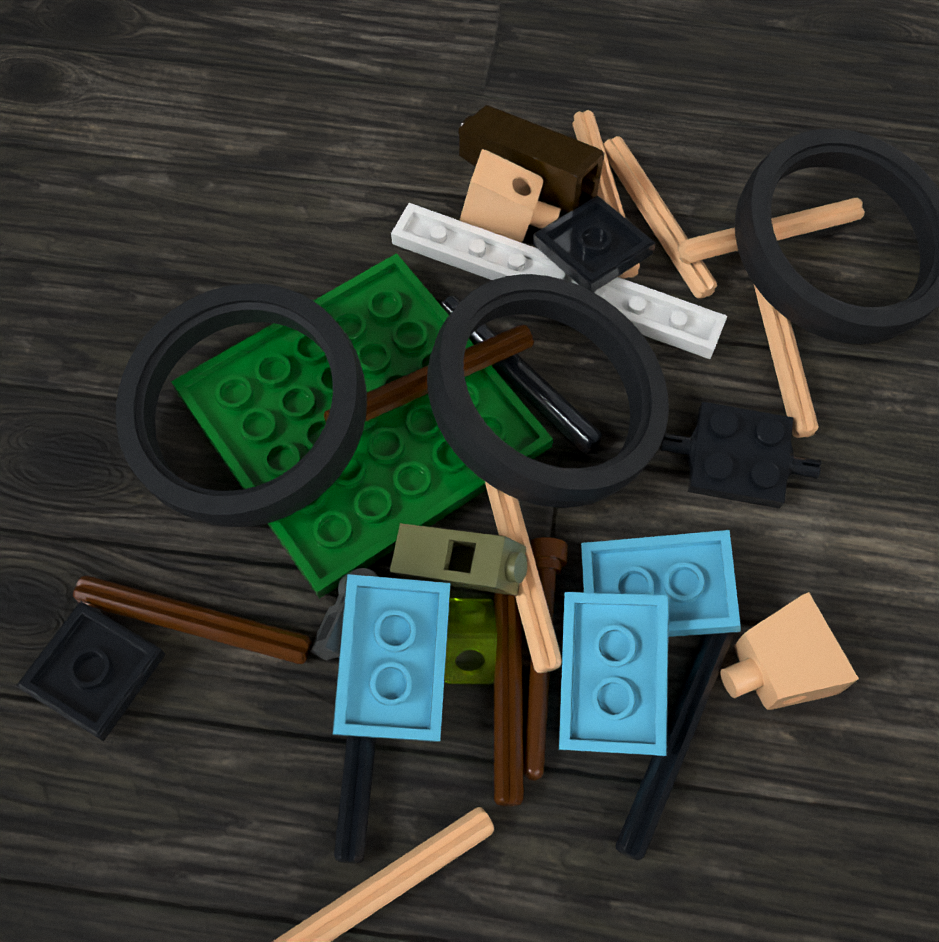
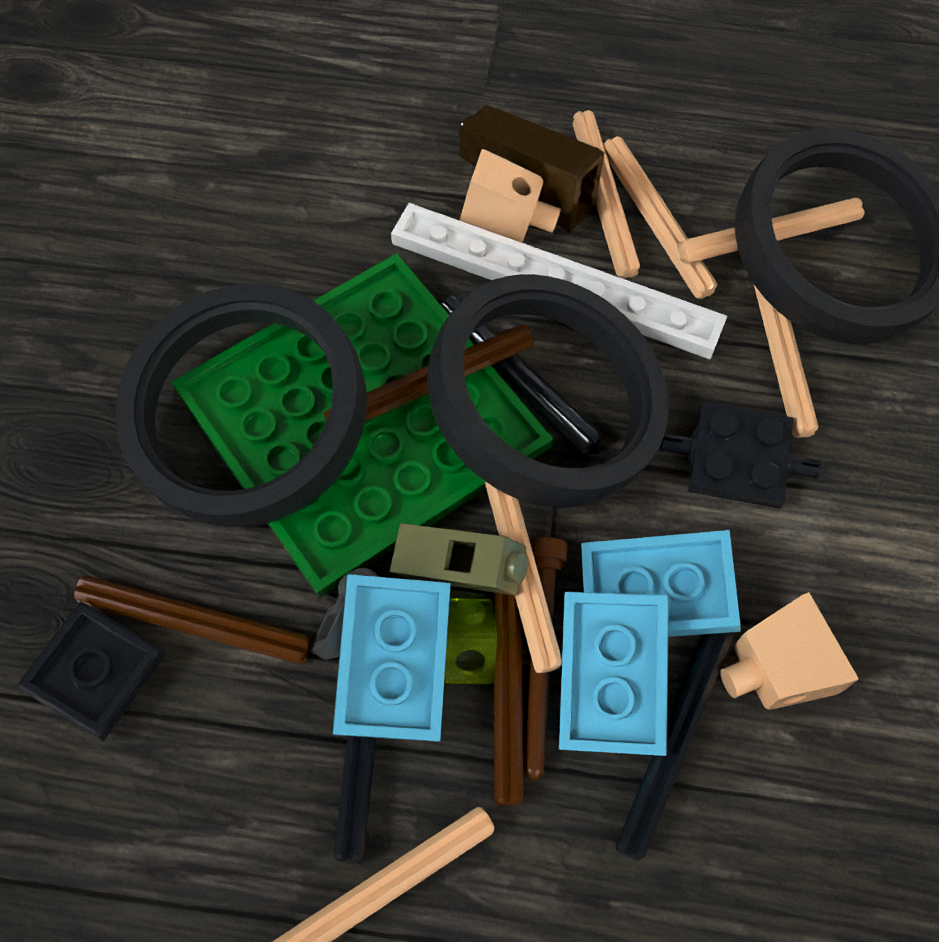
black plate [533,195,656,292] -> none

